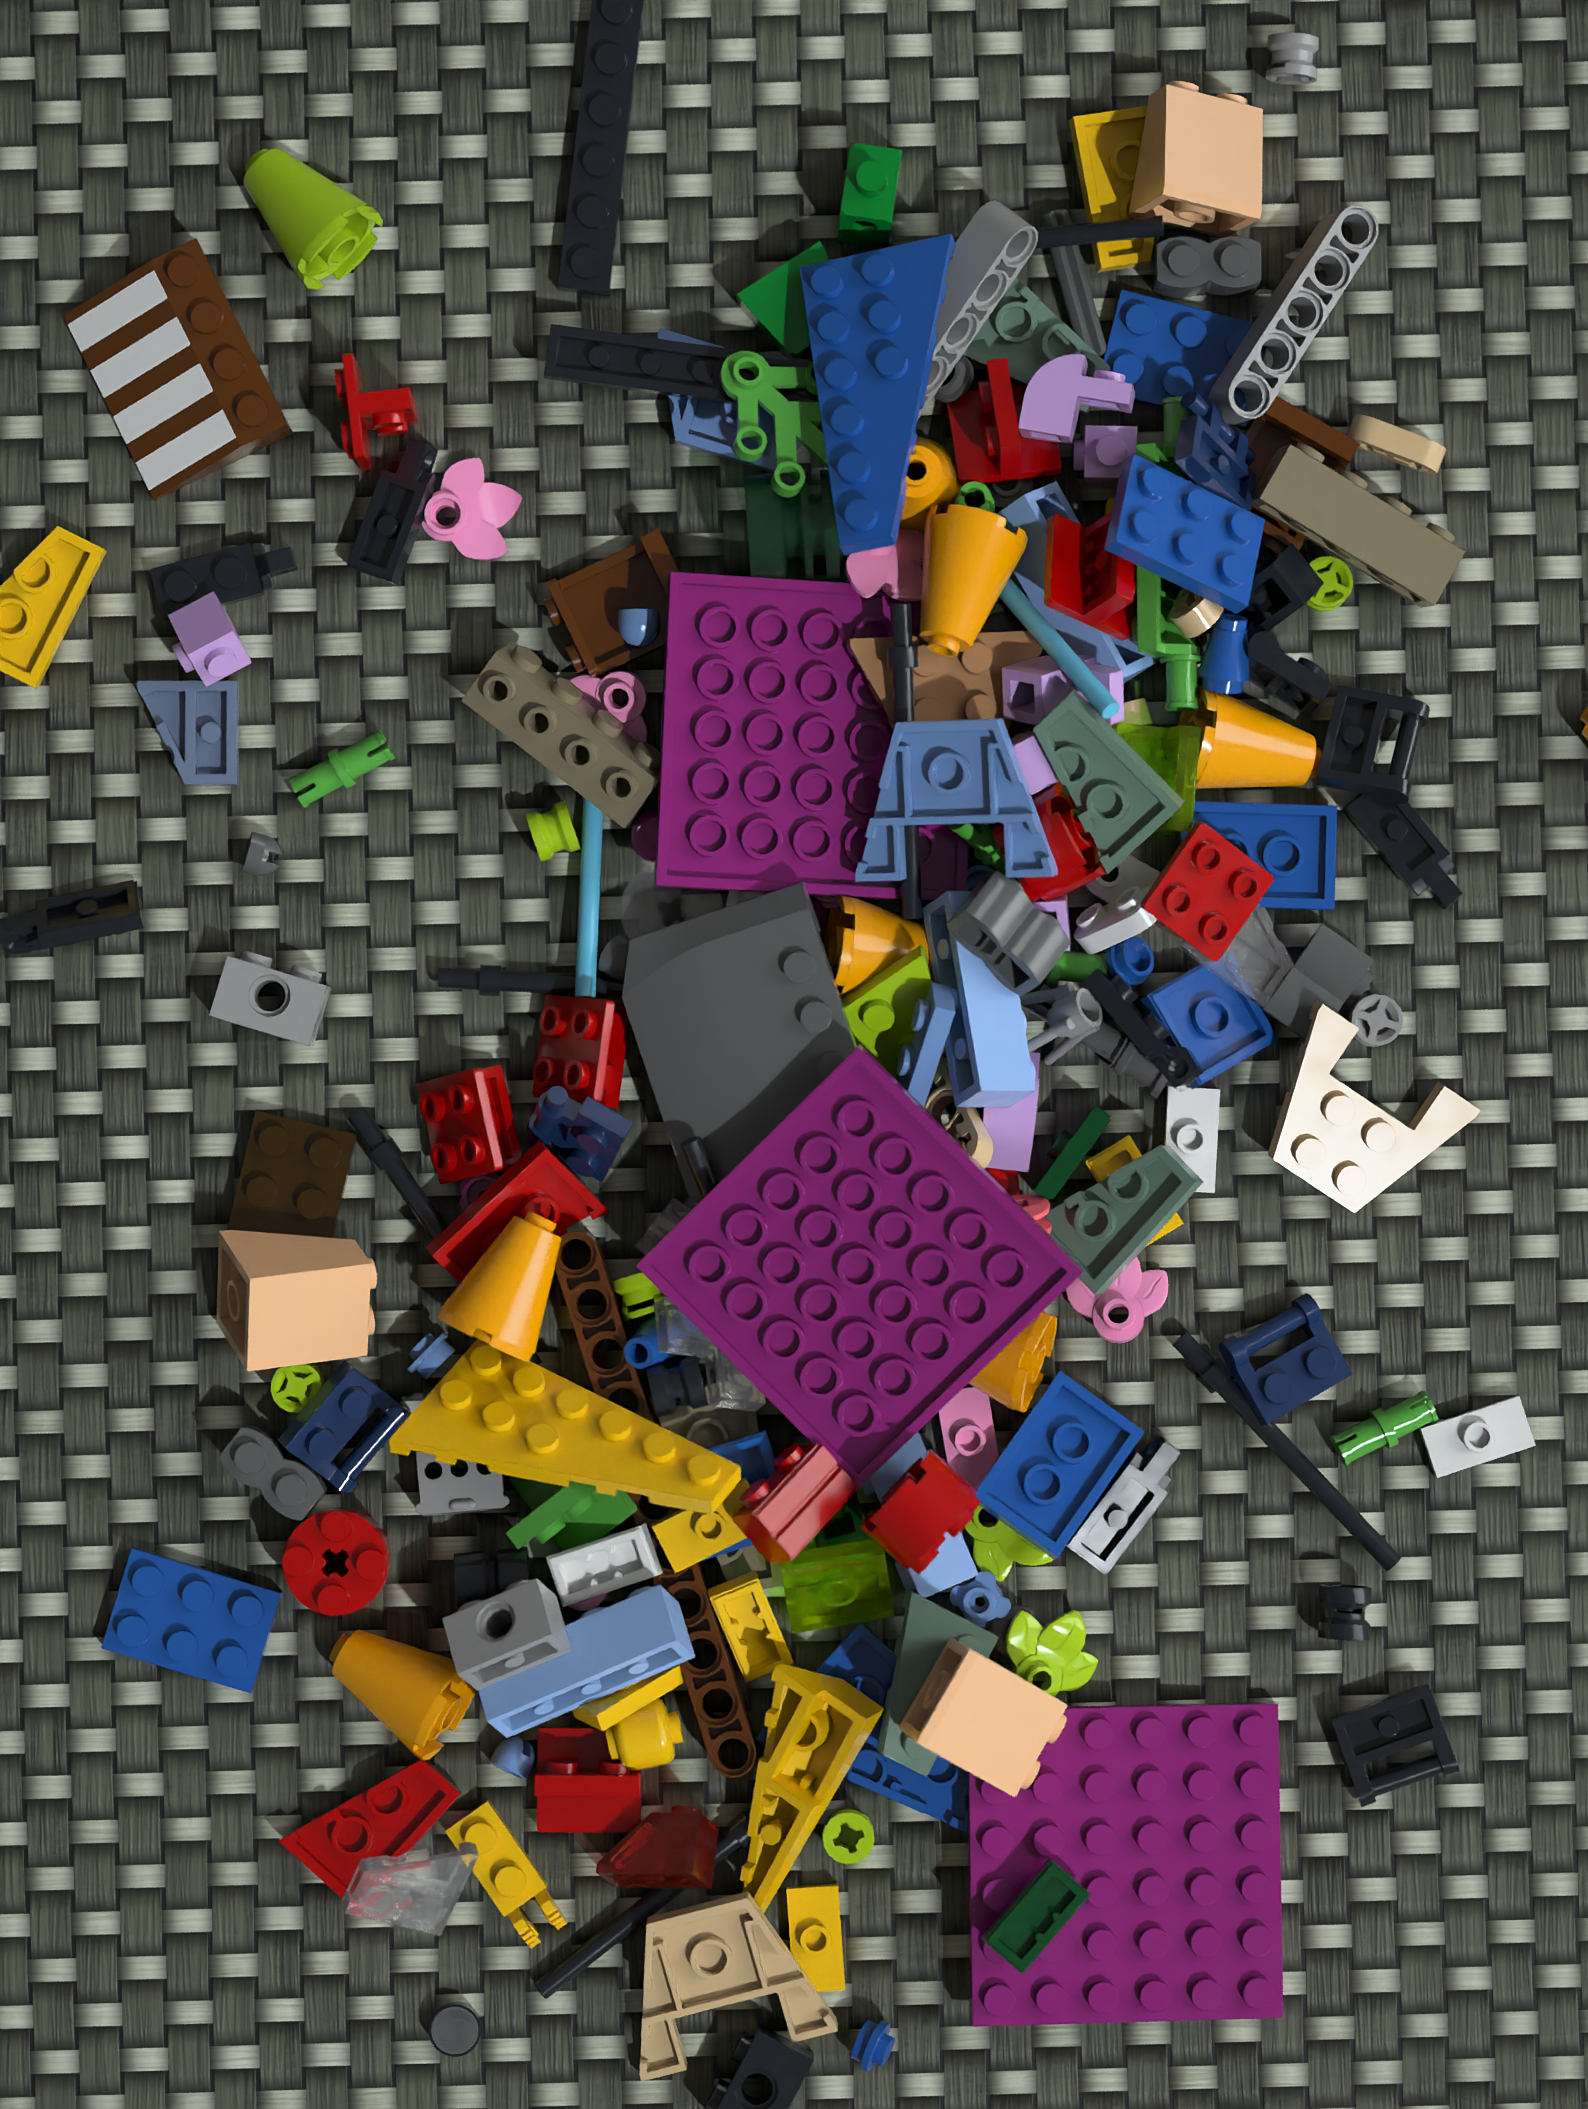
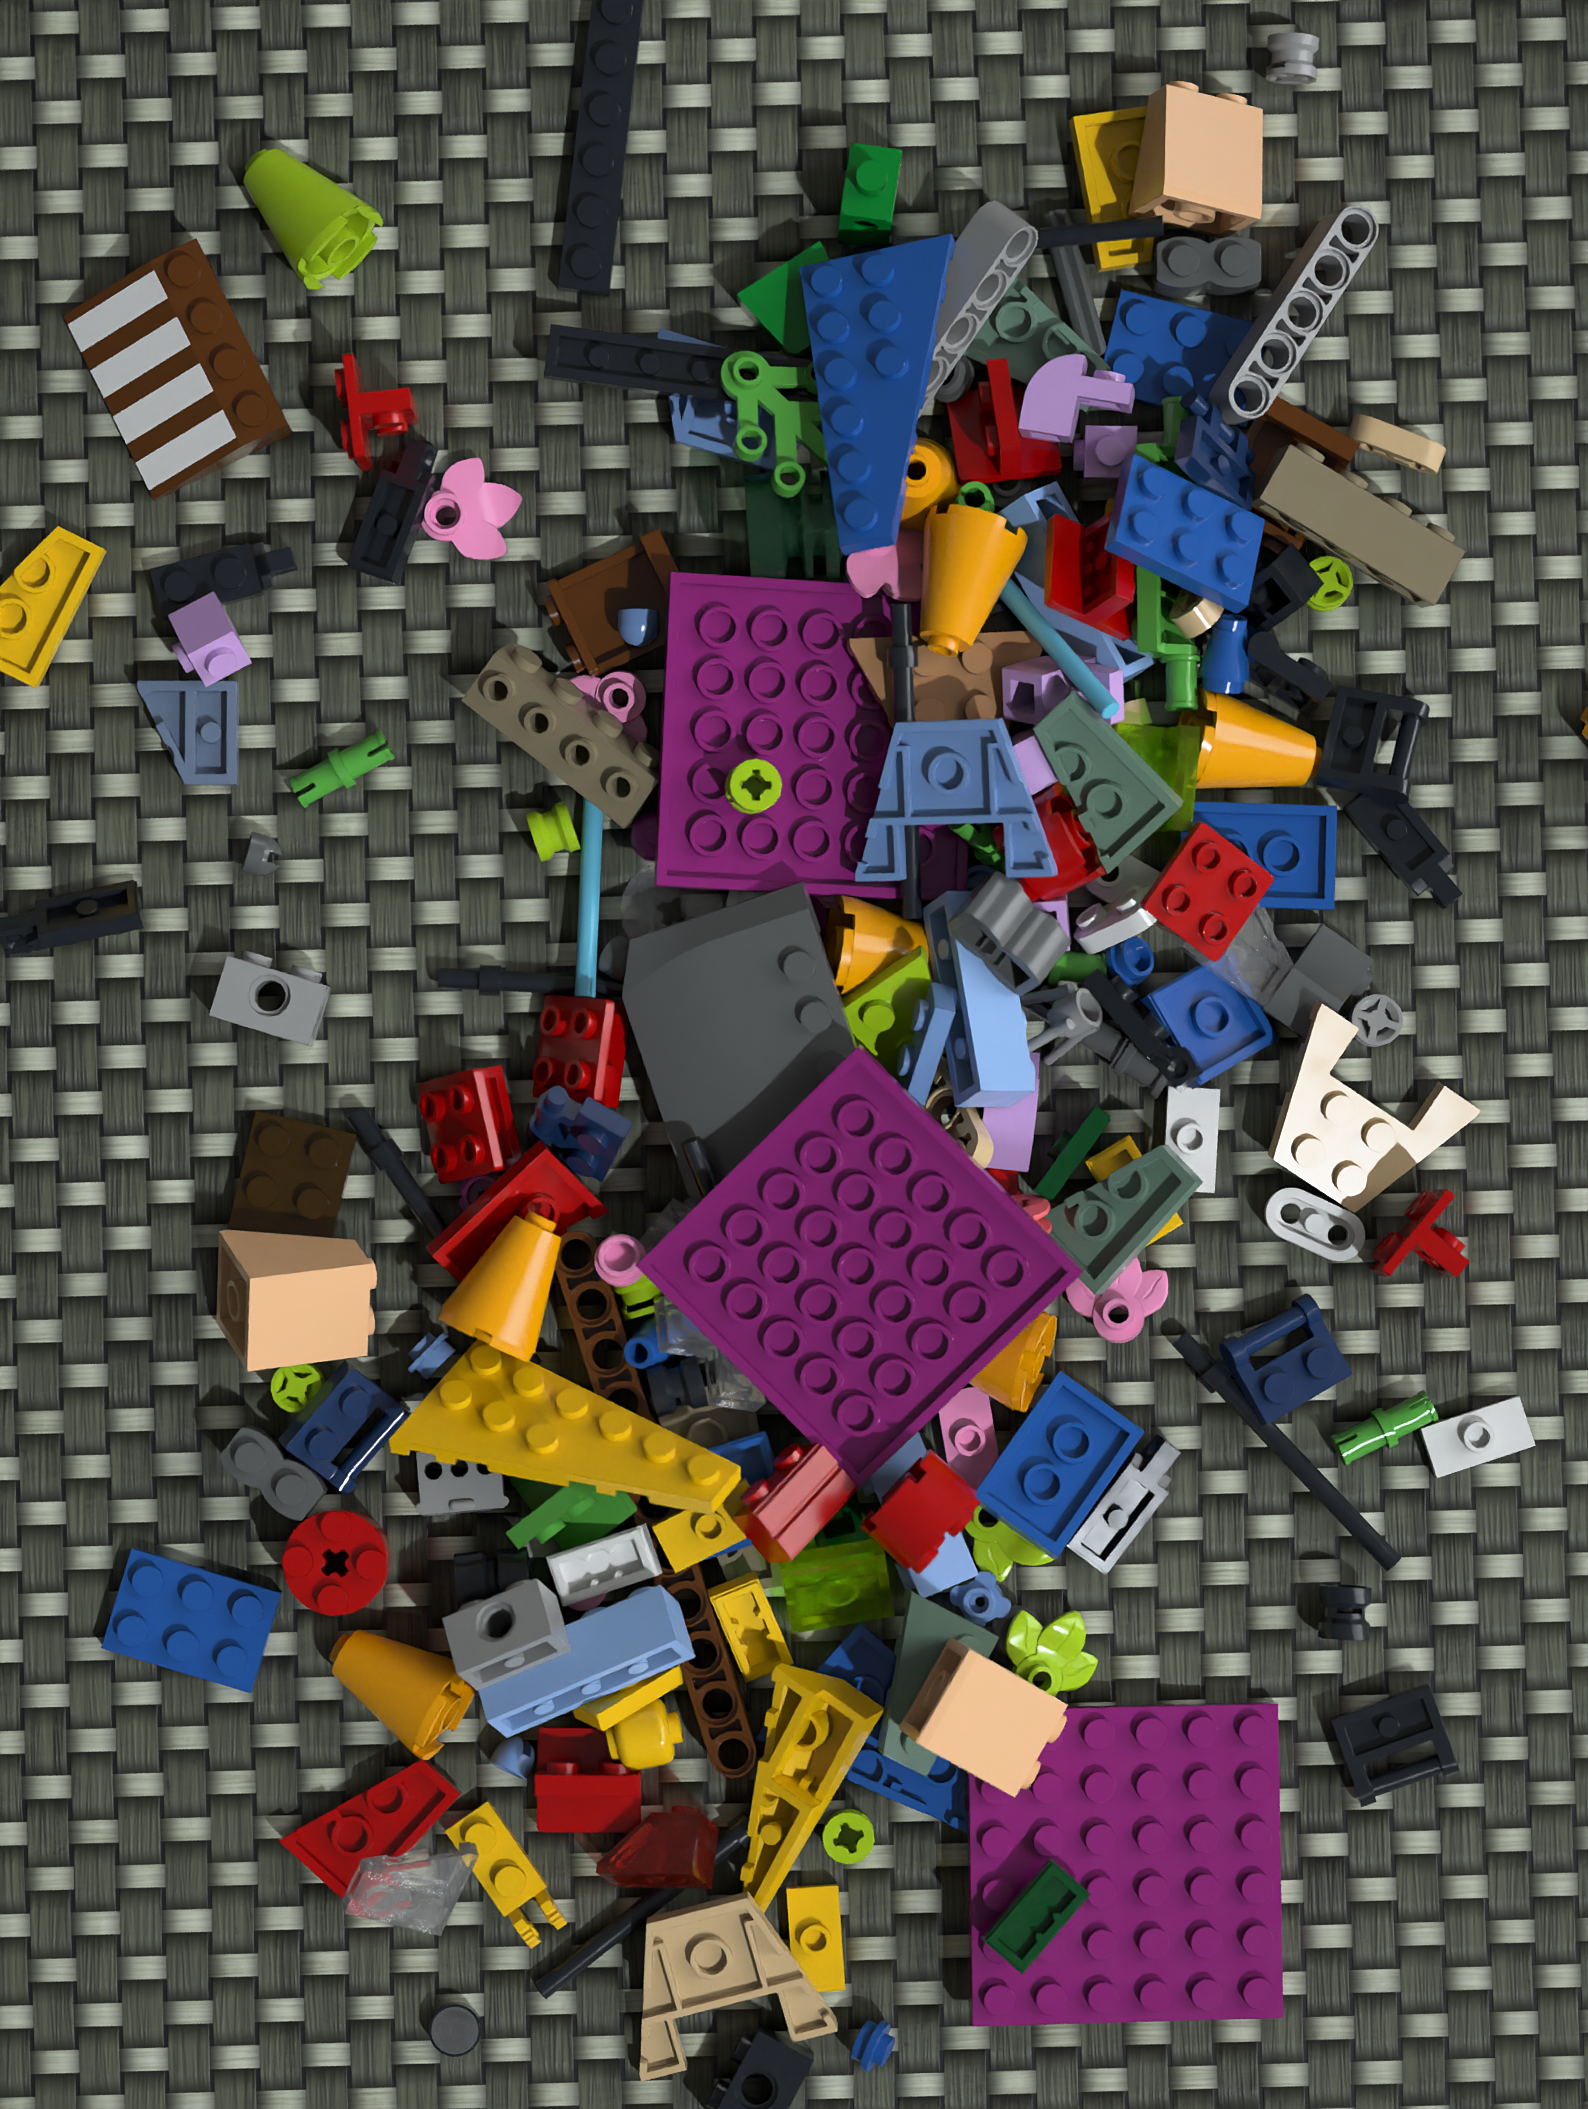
none -> bright pink plate [594,1234,646,1287]
none -> lime wheel [724,759,782,814]
none -> white plate [1264,1188,1365,1261]
none -> red bracket [1370,1189,1470,1278]

